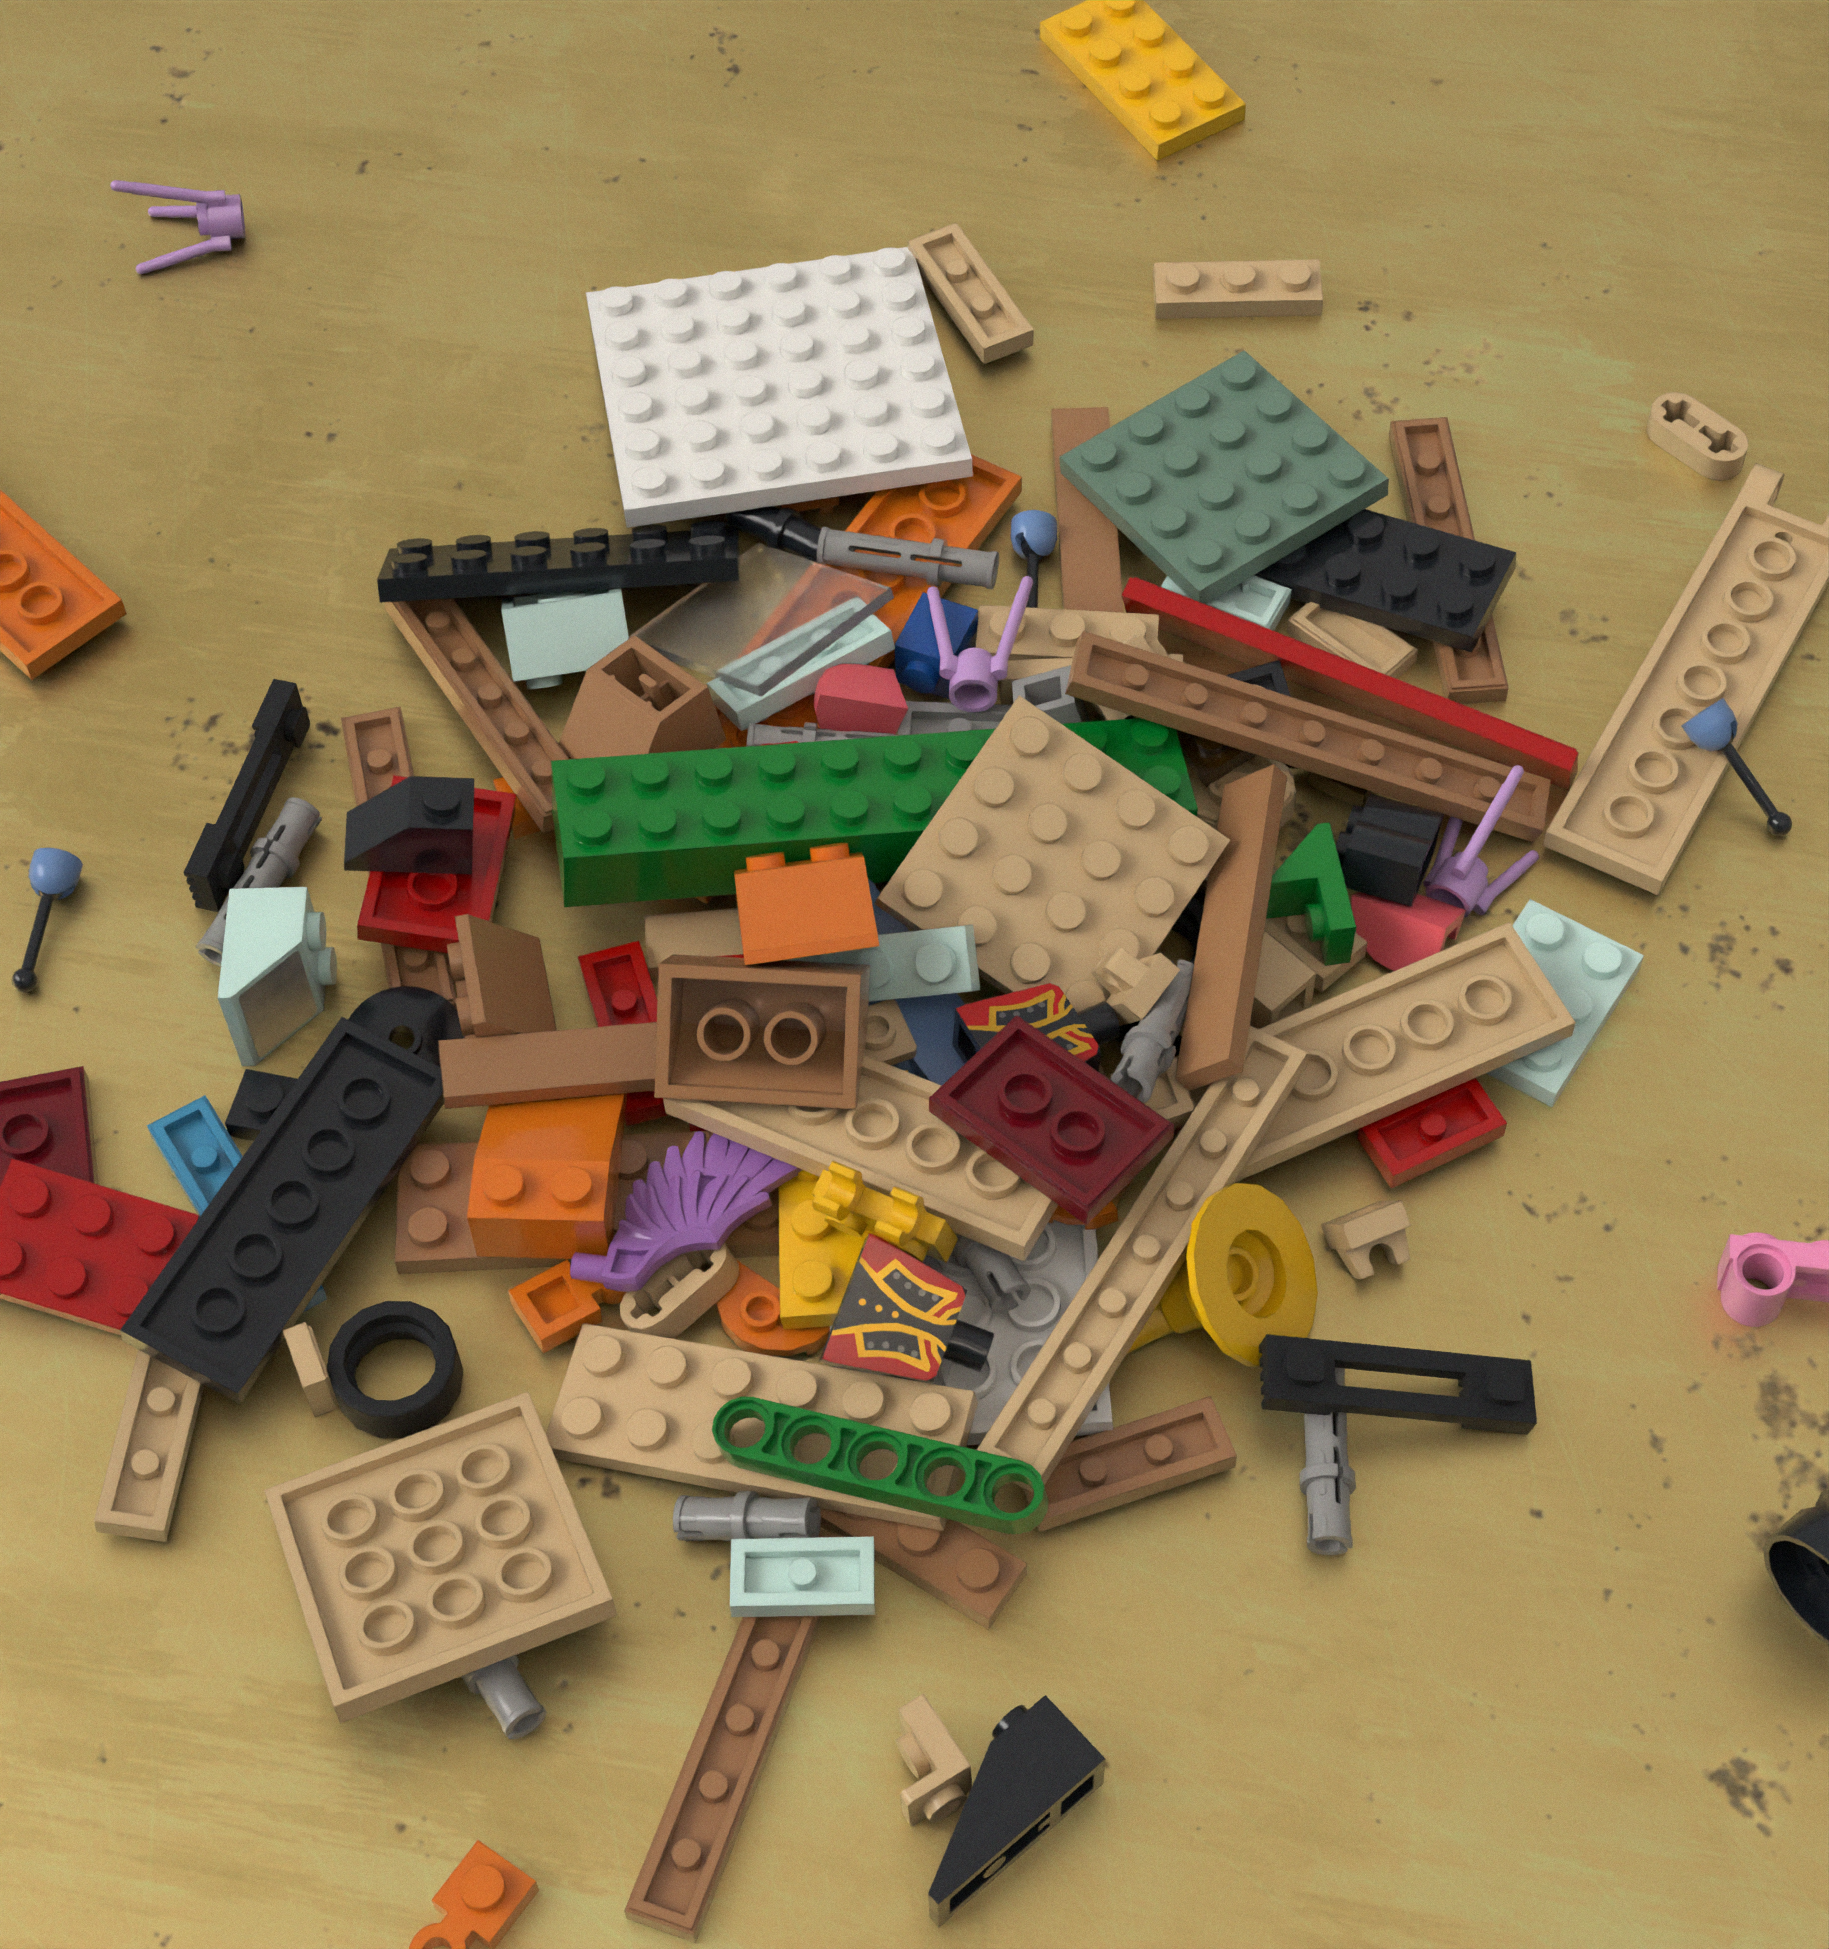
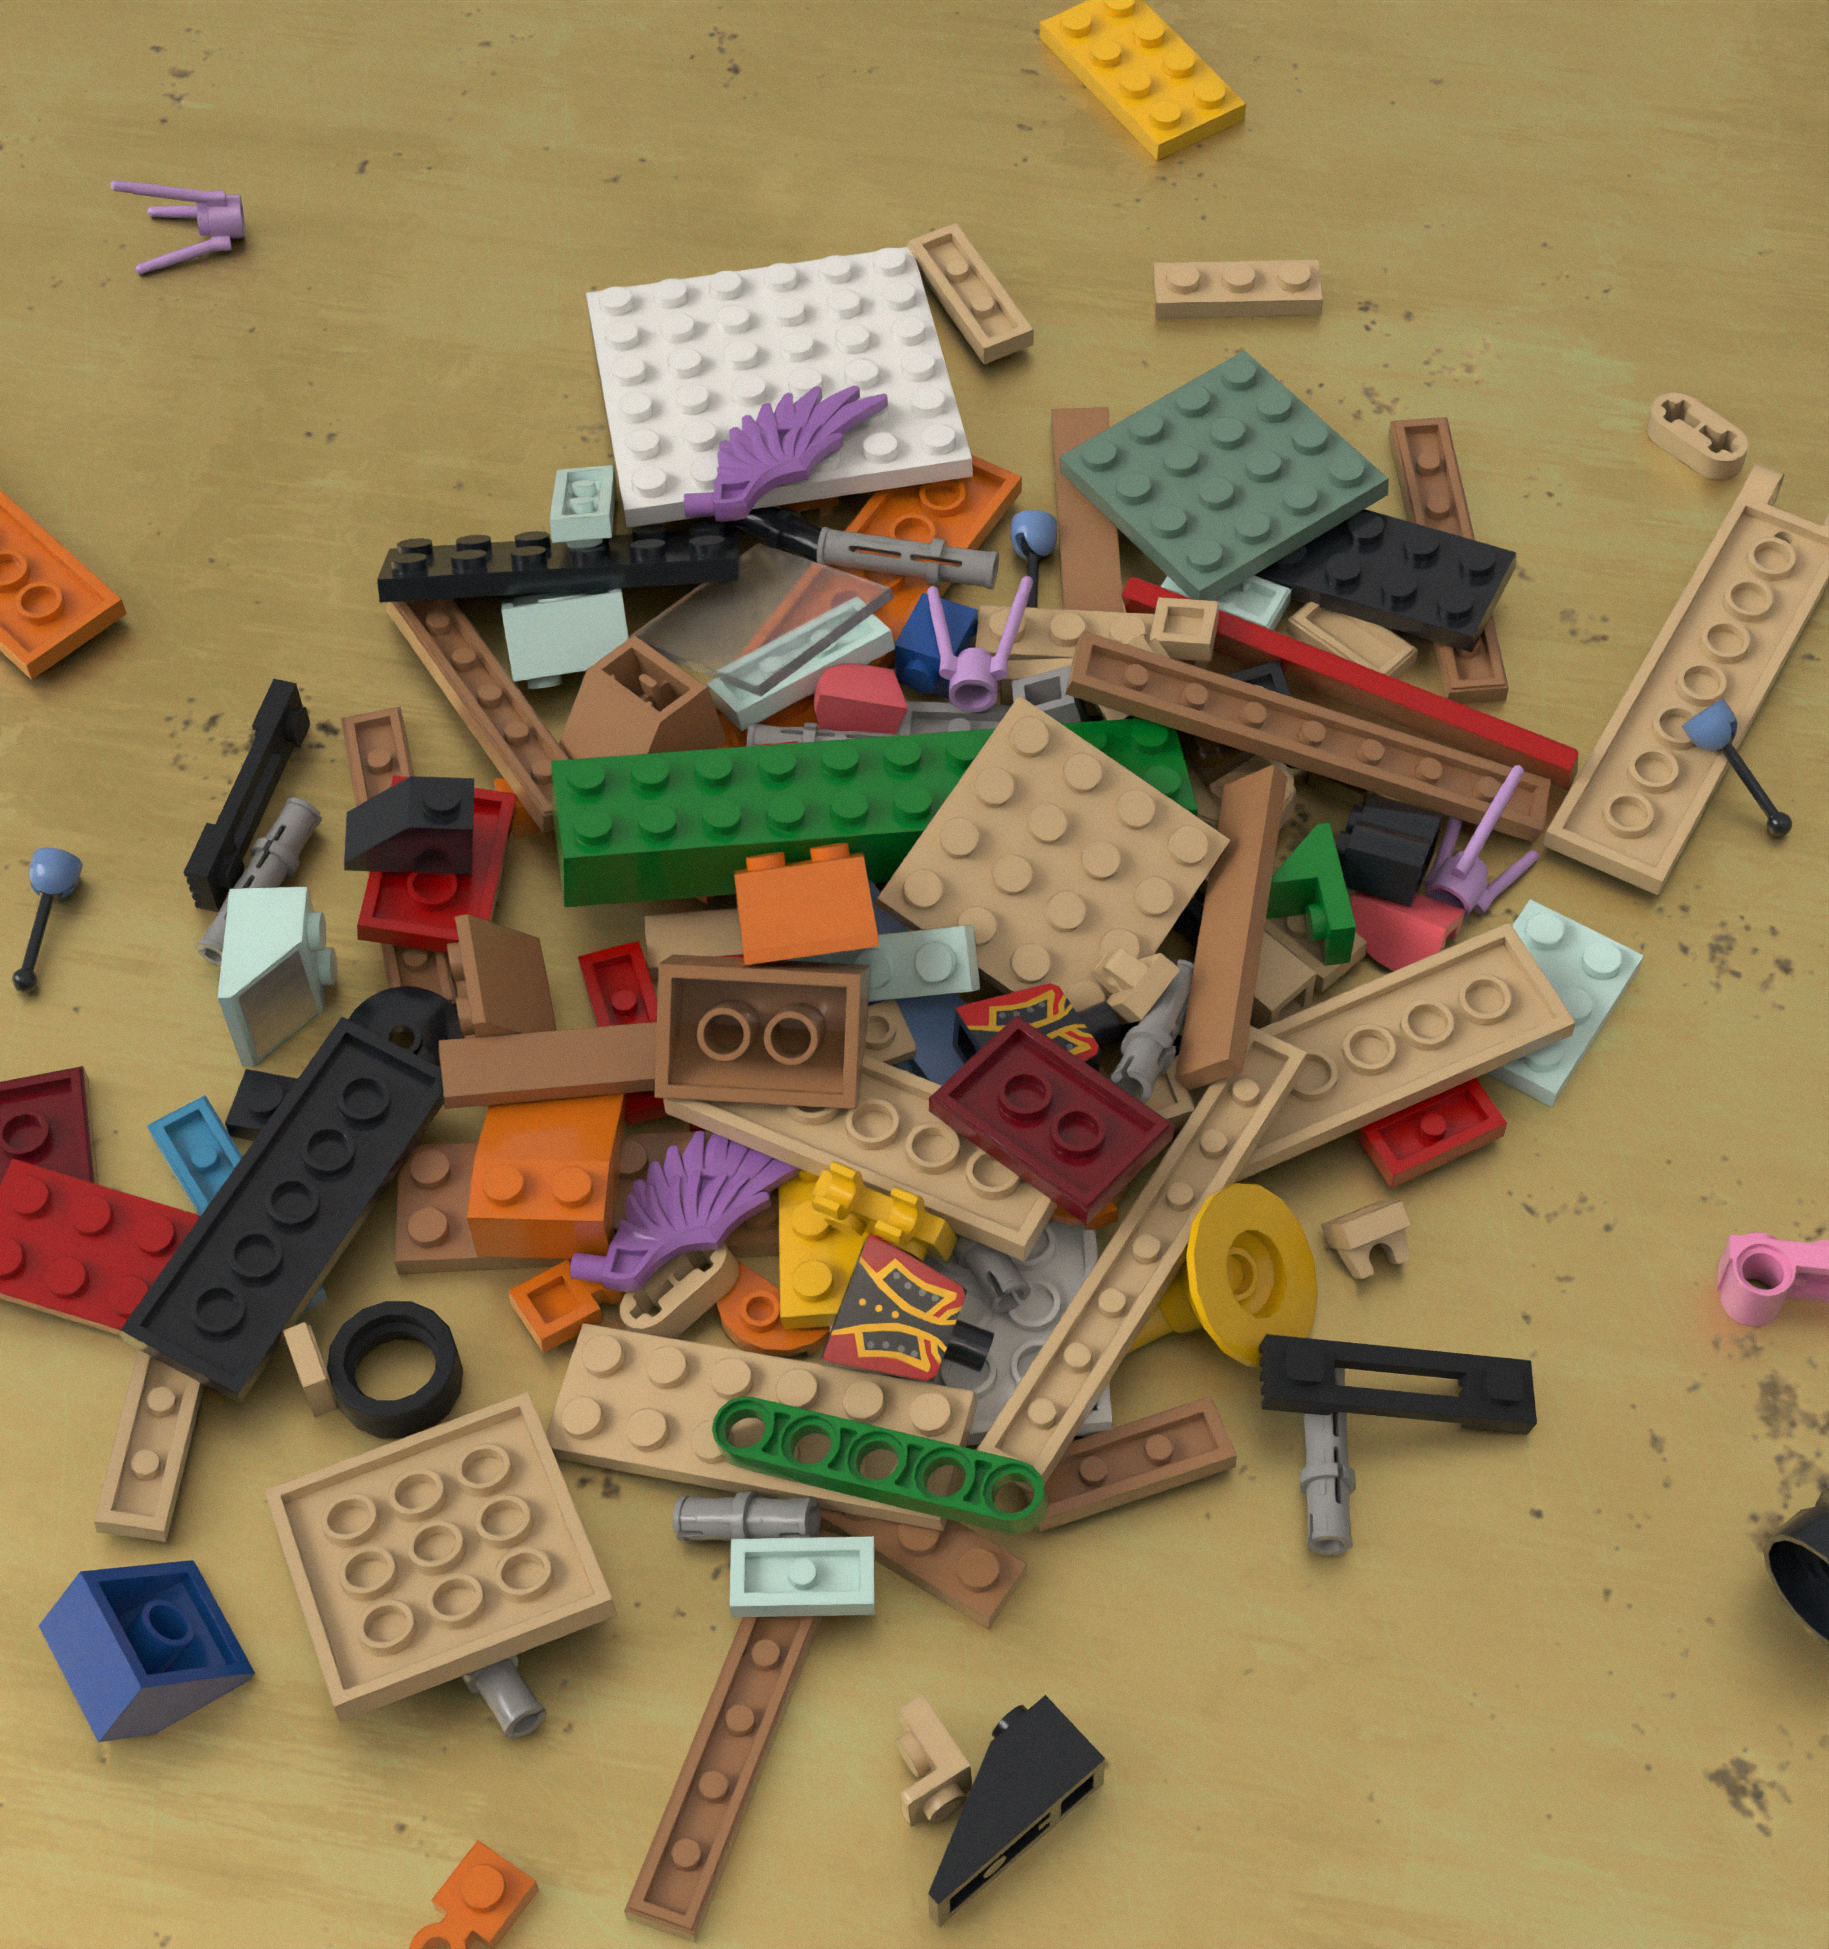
none -> blue slope [39,1560,255,1743]
none -> light aqua plate [549,465,617,548]
none -> medium lavender animal [684,385,888,521]
none -> tan tile [1149,597,1219,669]

